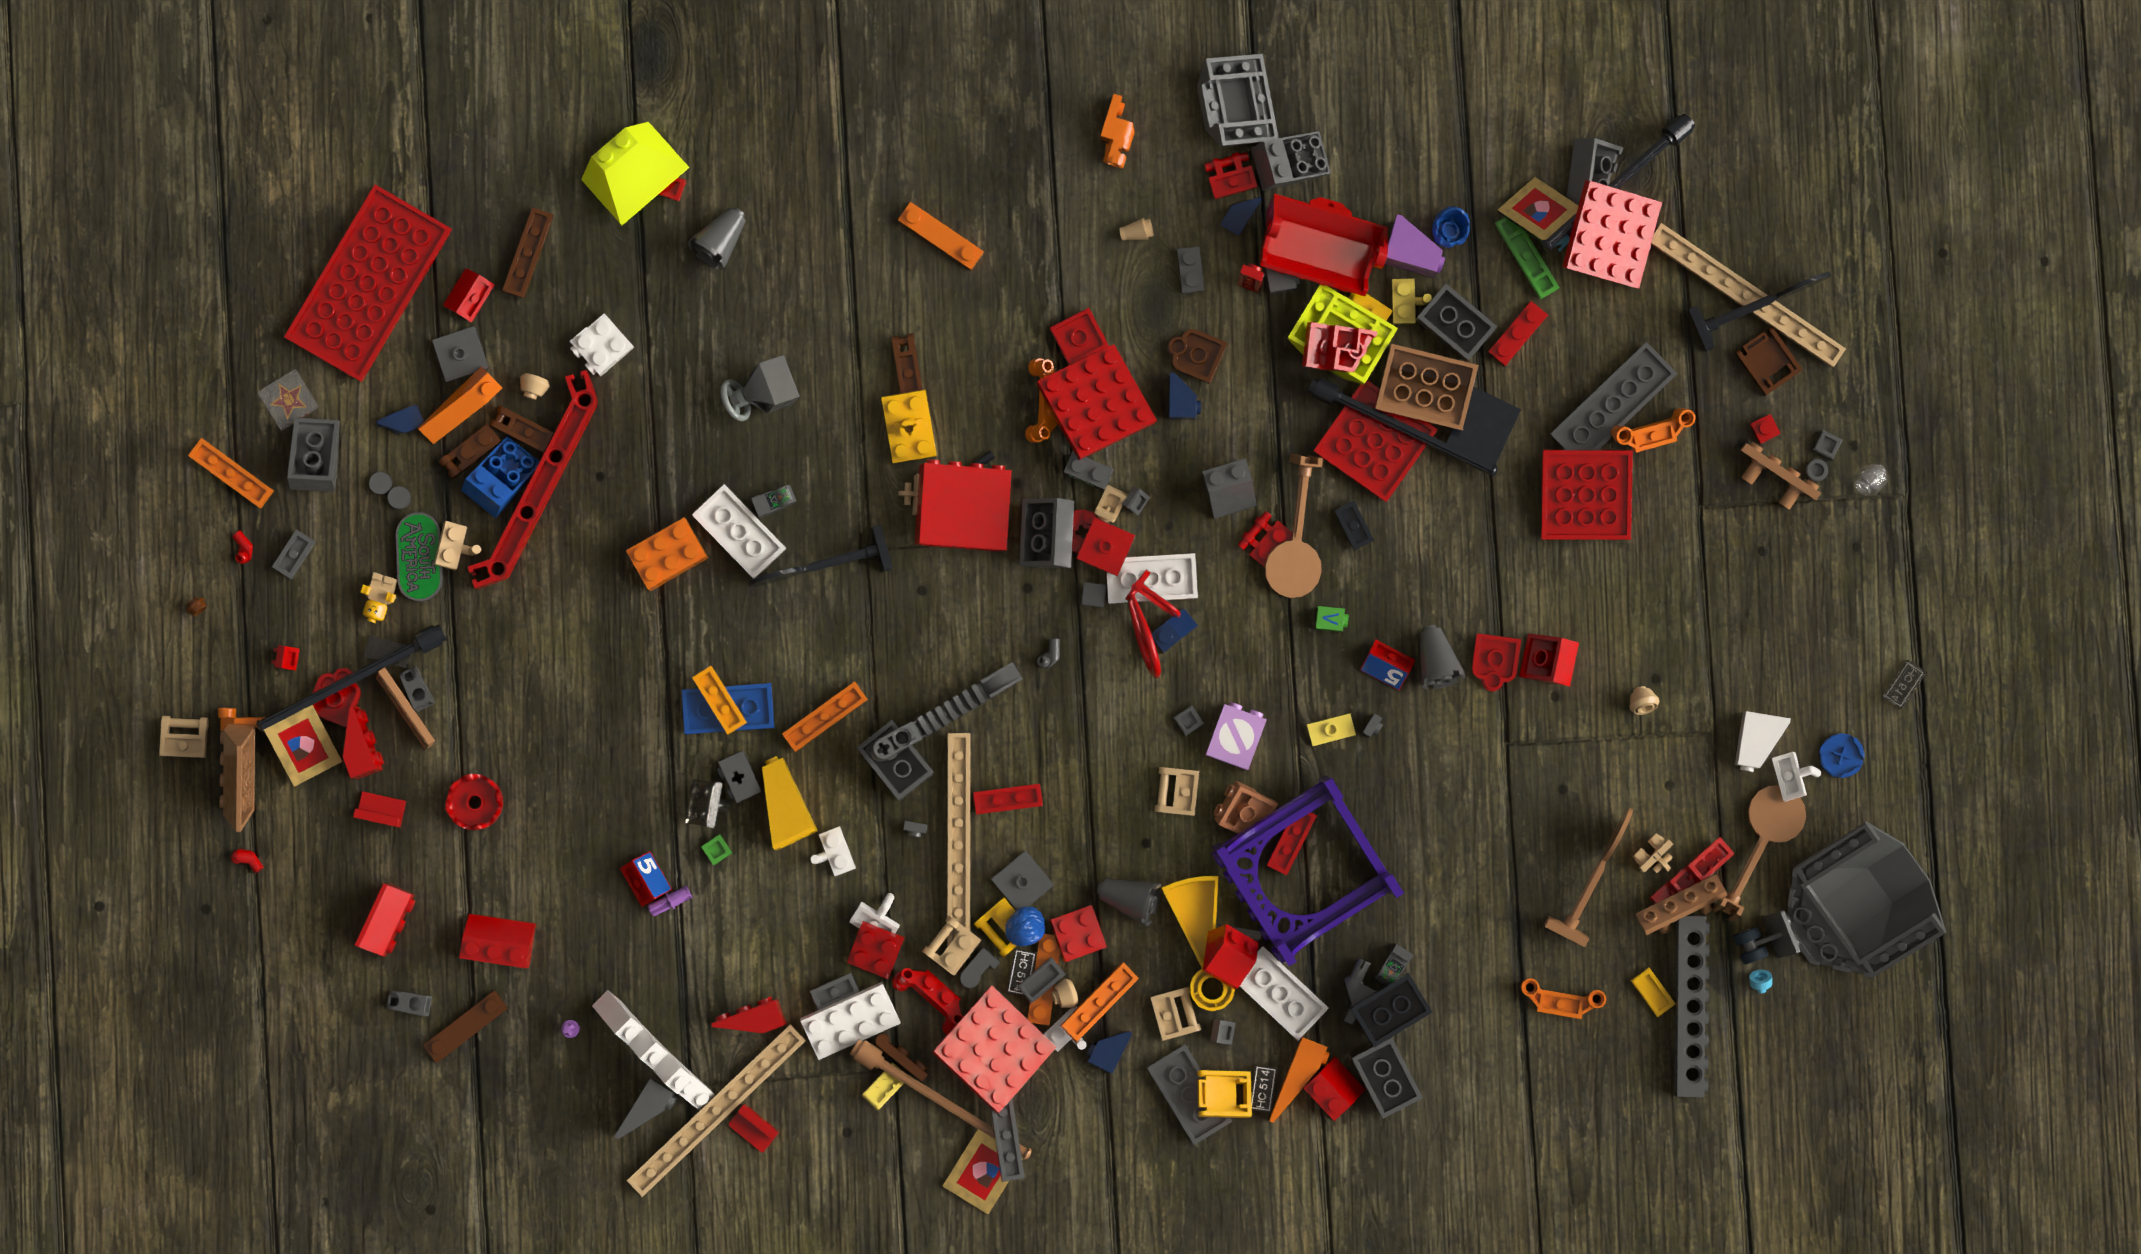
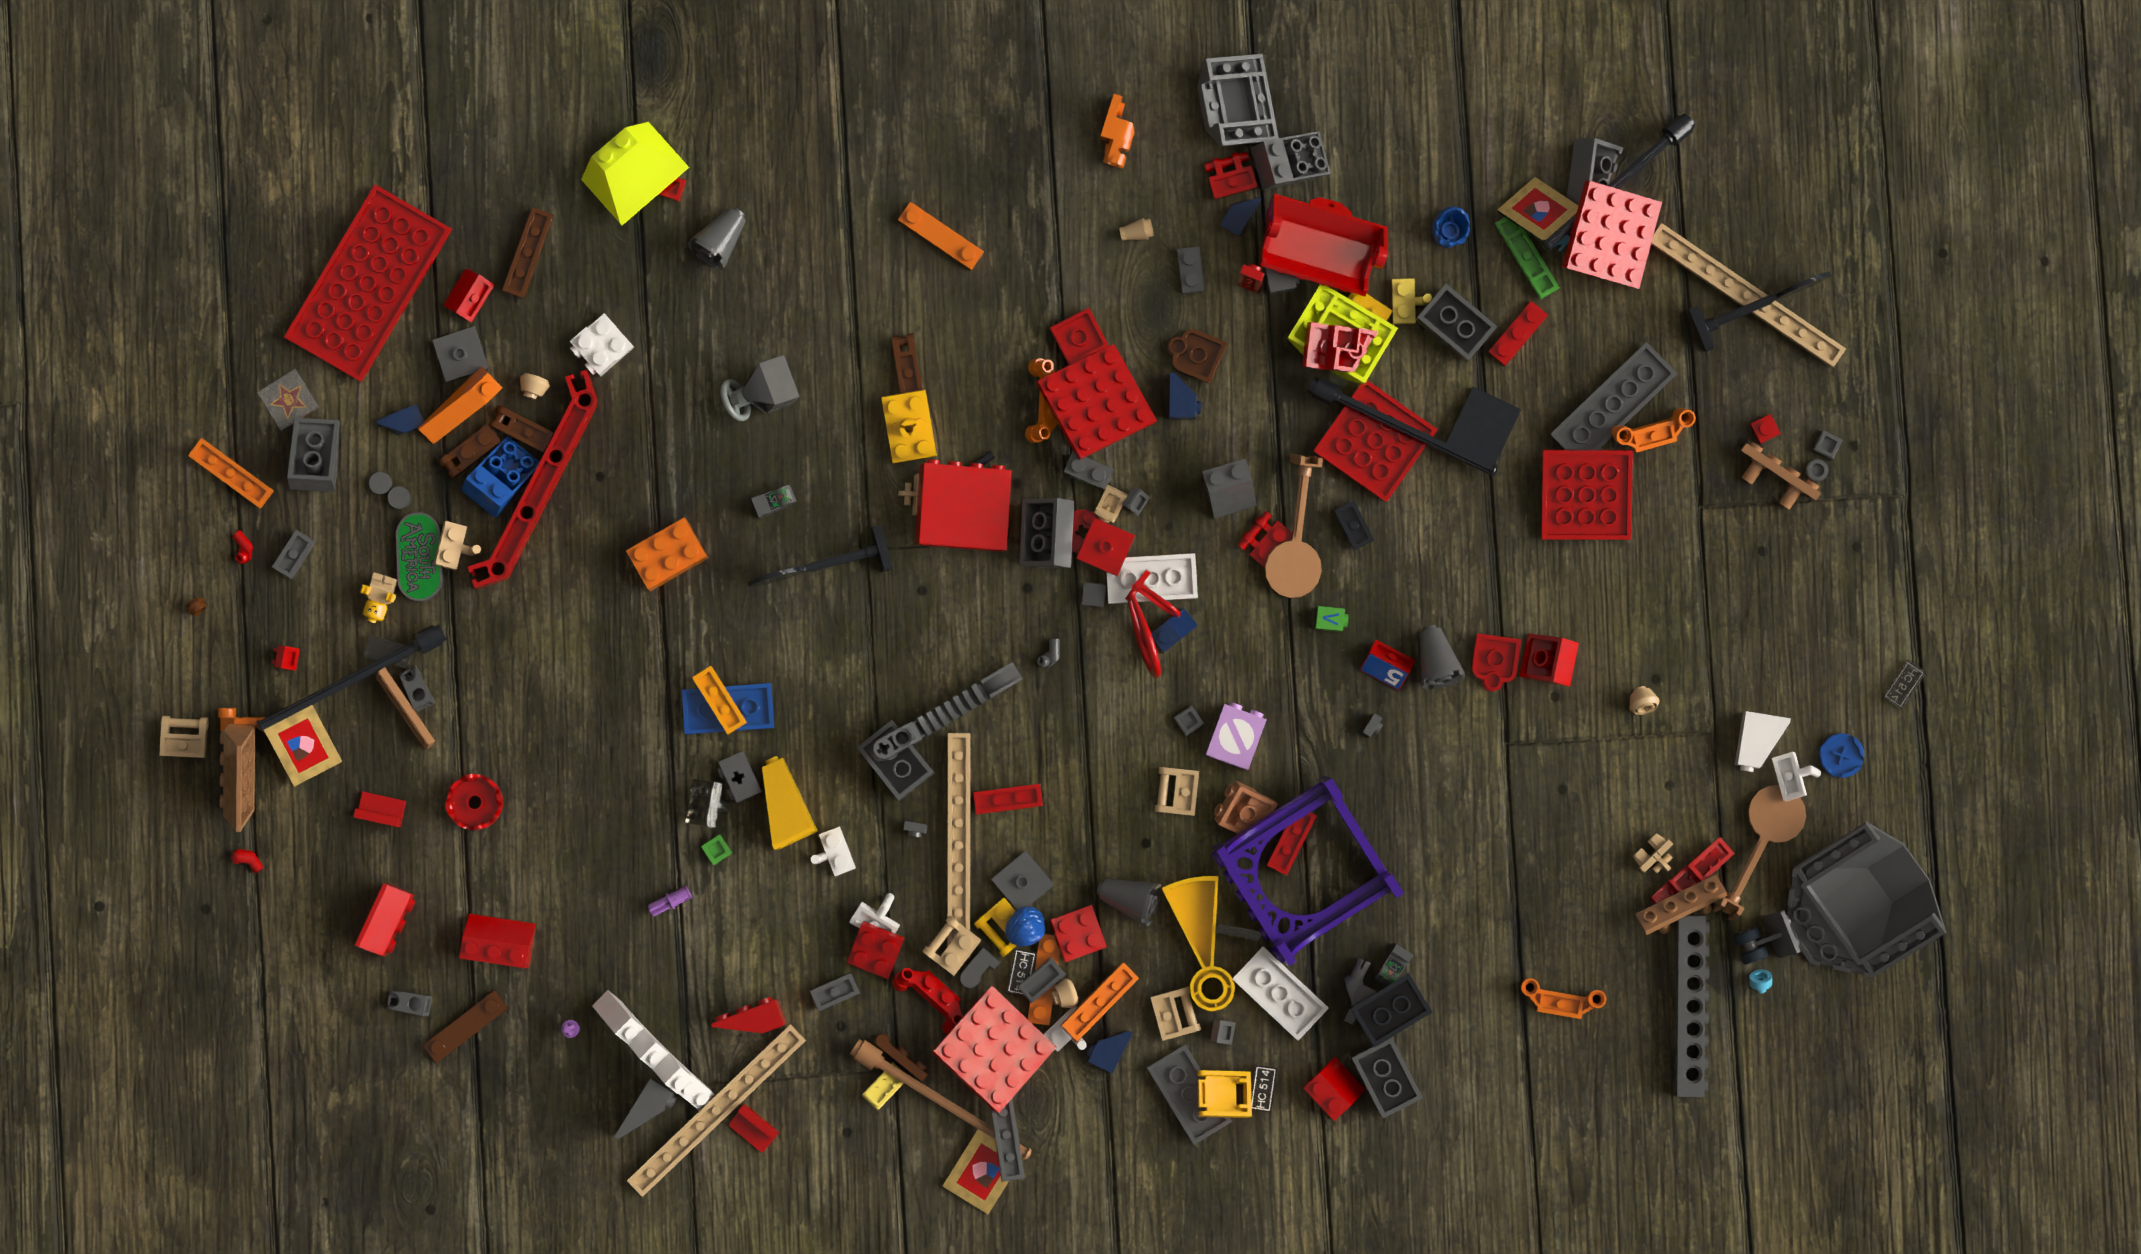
red plate [312,668,361,728] -> none
red slope [343,705,384,779] -> none
panel [620,851,672,907] -> none
white plate [692,484,786,579] -> none
orange plate [782,681,868,752] -> none
white plate [800,982,901,1060] -> none
red slope [1202,924,1259,989] -> none
orange slope [1269,1037,1330,1123] -> none
light yellow plate [1307,714,1356,746] -> none
medium nougat slope [1375,344,1479,430] -> none
medium lavender slope [1385,214,1445,278] -> none
medium nougat piece [1544,808,1633,947] -> none
yellow tile [1630,967,1675,1017] -> none
reddish brown container [1735,327,1803,396] -> none
clear head [1854,463,1888,496] -> none

